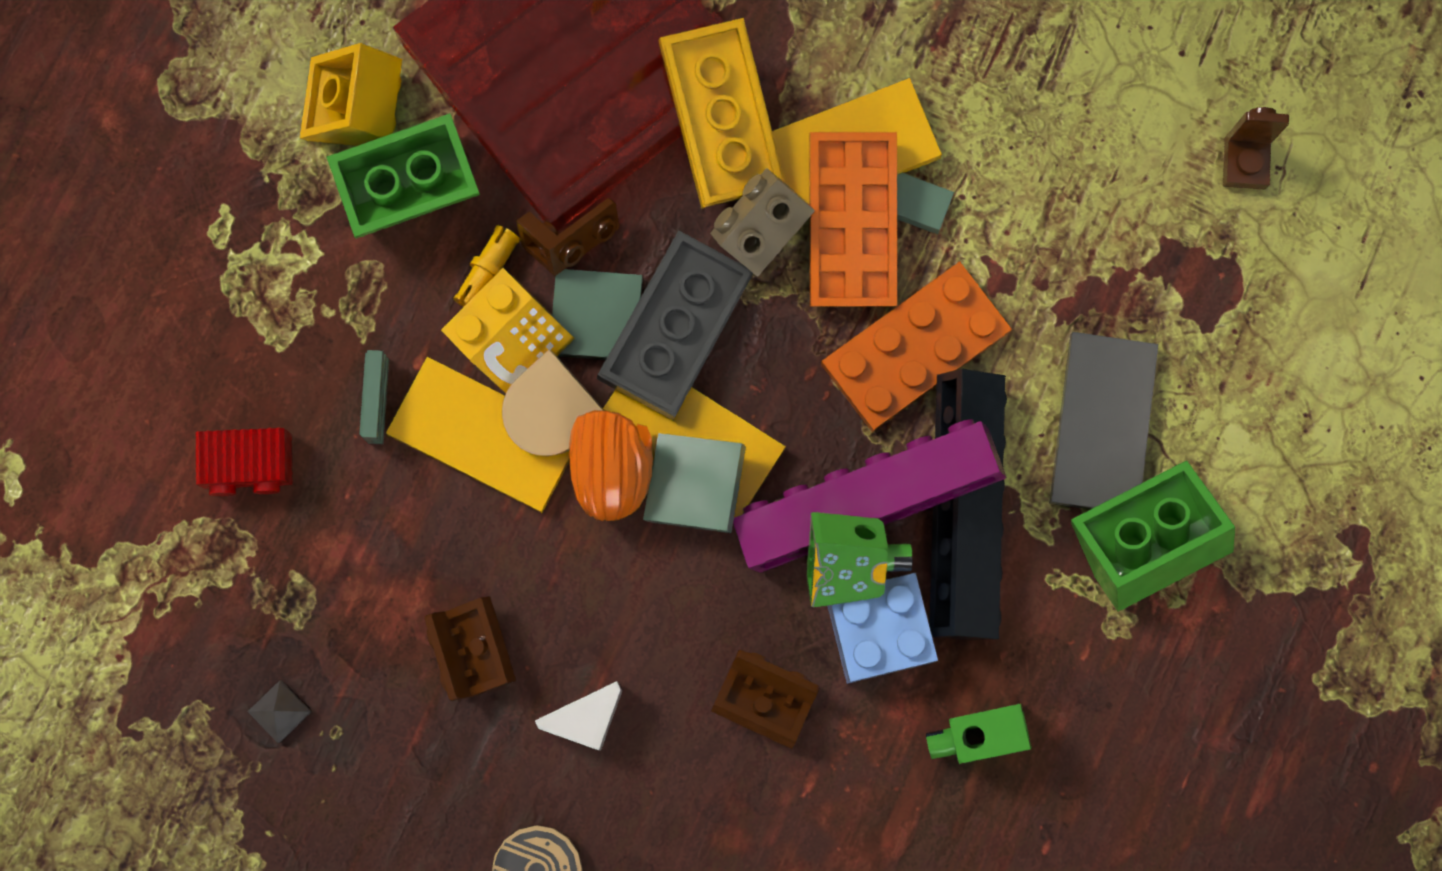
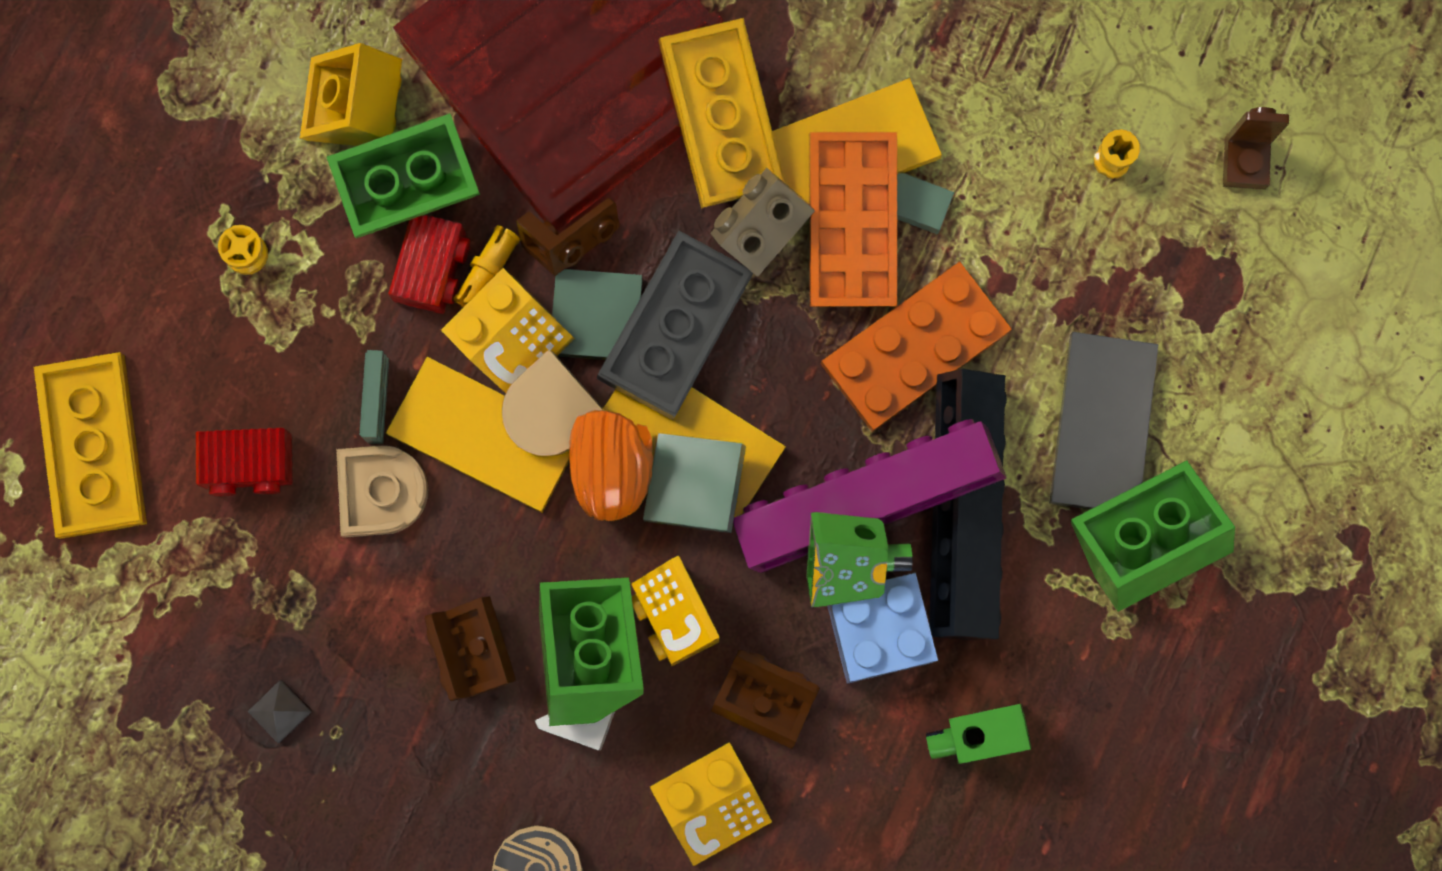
none -> yellow tile [34,352,147,539]
none -> yellow wheel [218,225,268,275]
none -> tan tile [336,446,428,538]
none -> red brick [389,215,470,314]
none -> bright green slope [539,578,644,726]
none -> yellow slope [631,555,720,666]
none -> yellow slope [650,742,772,866]
none -> yellow bush [1094,129,1140,179]

